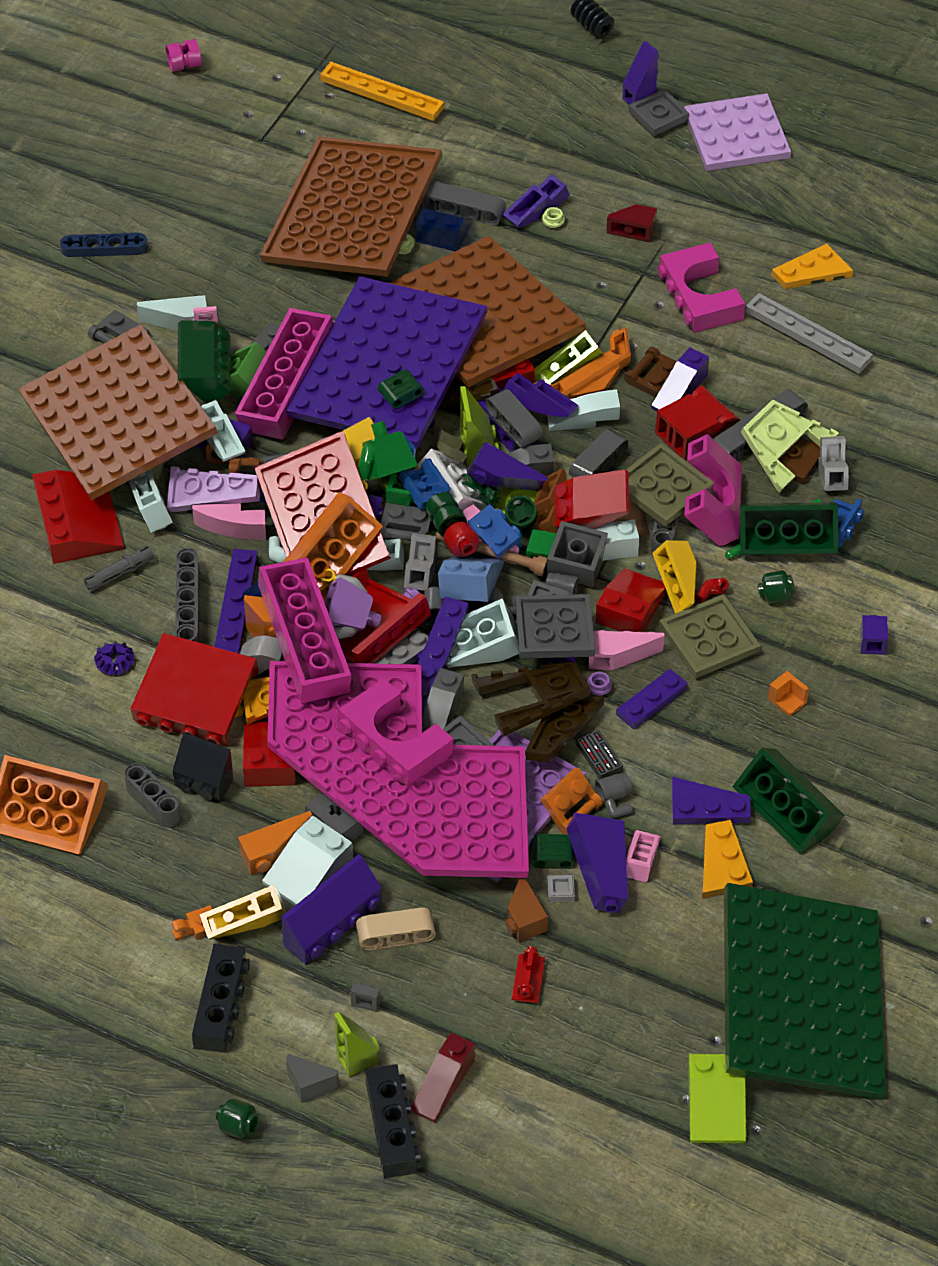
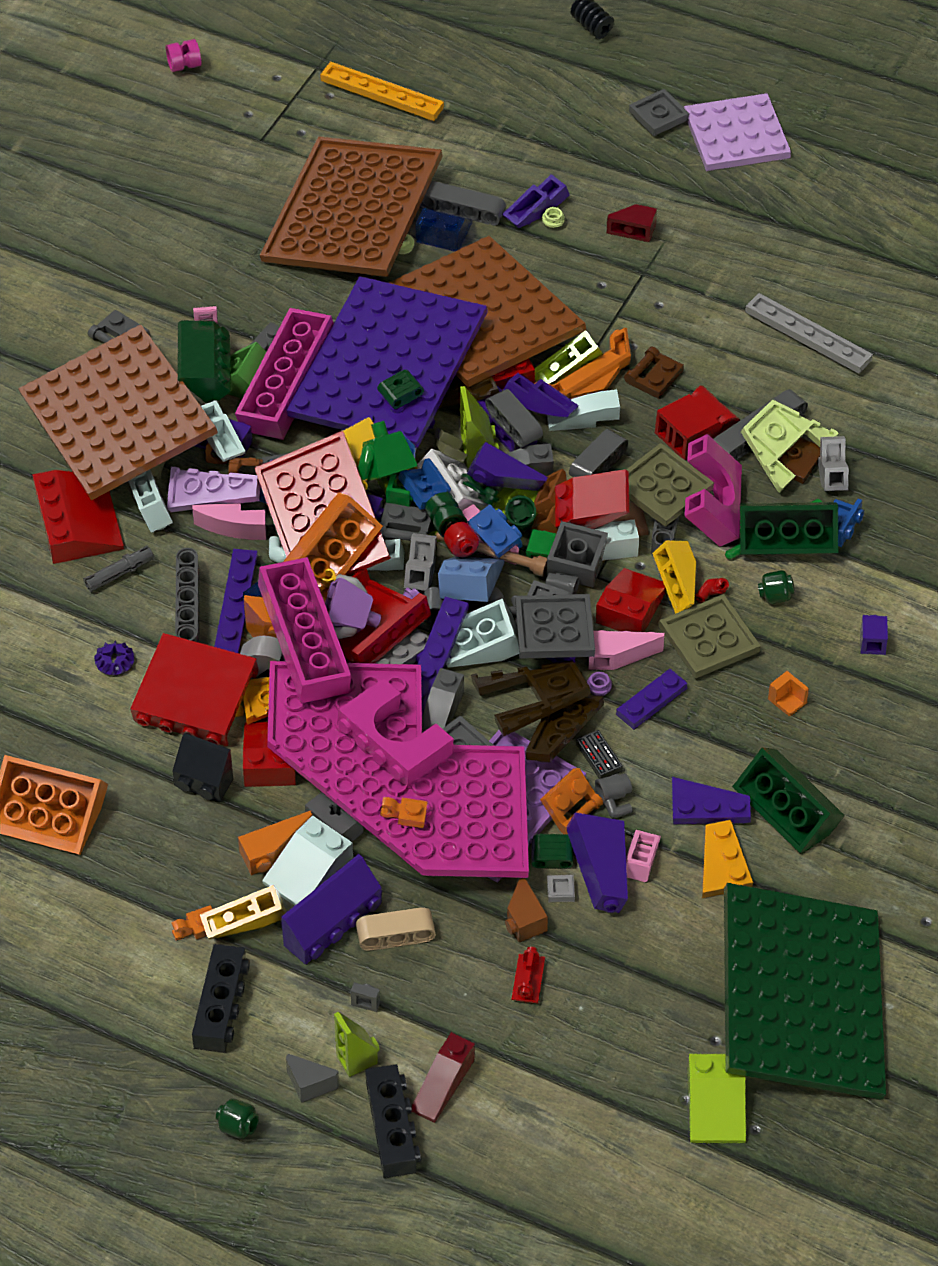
dark blue beam [60,233,148,257] -> none
dark grey beam [124,763,181,828] -> none
light aqua slope [137,295,208,331] -> none
dark purple slope [622,41,659,105] -> none
slope [651,347,709,411] -> none
dark pink arch [657,243,745,333] -> none
light orange wing [771,244,853,289] -> none
none -> orange plate [380,797,428,828]

